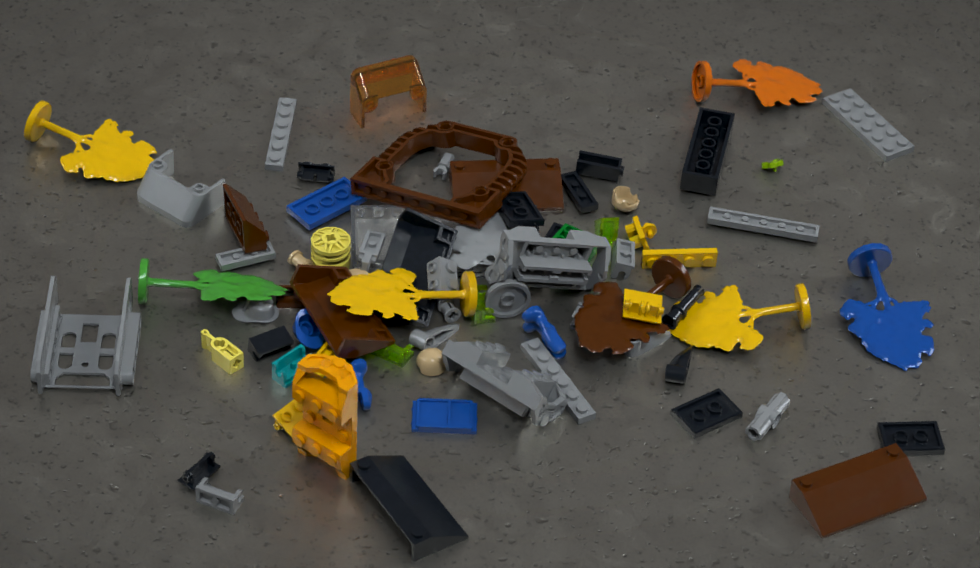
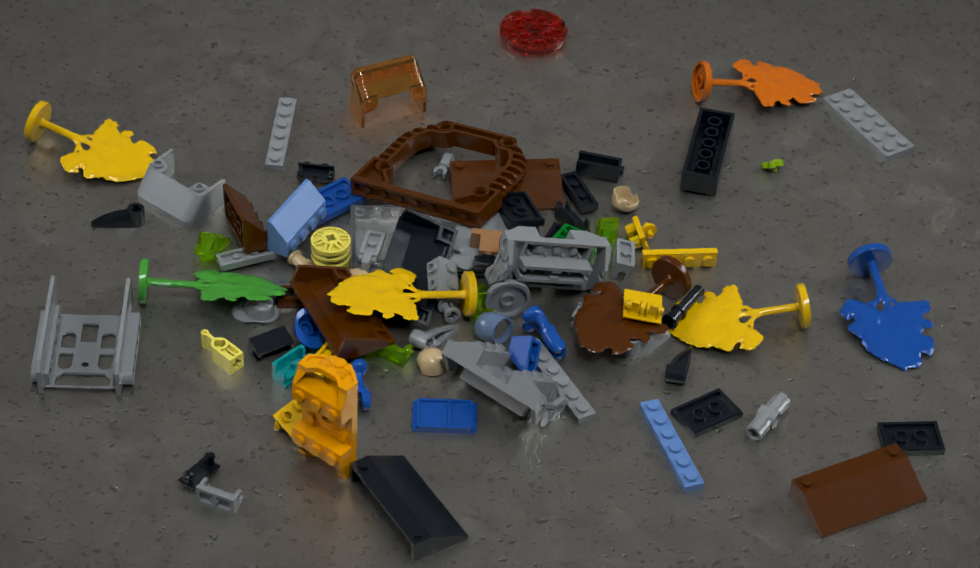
light grey plate [707,206,820,243] -> none
none -> black piece [91,203,145,228]
none -> clear neon green arch [194,231,231,262]
none -> medium blue slope [267,179,327,258]
none -> medium nougat piece [469,228,503,264]
none -> sand blue helmet [475,312,513,344]
none -> clear red plate [500,9,568,55]
none -> blue slope [508,336,542,372]
none -> black hinge [554,199,591,233]
none -> medium blue plate [639,399,704,493]

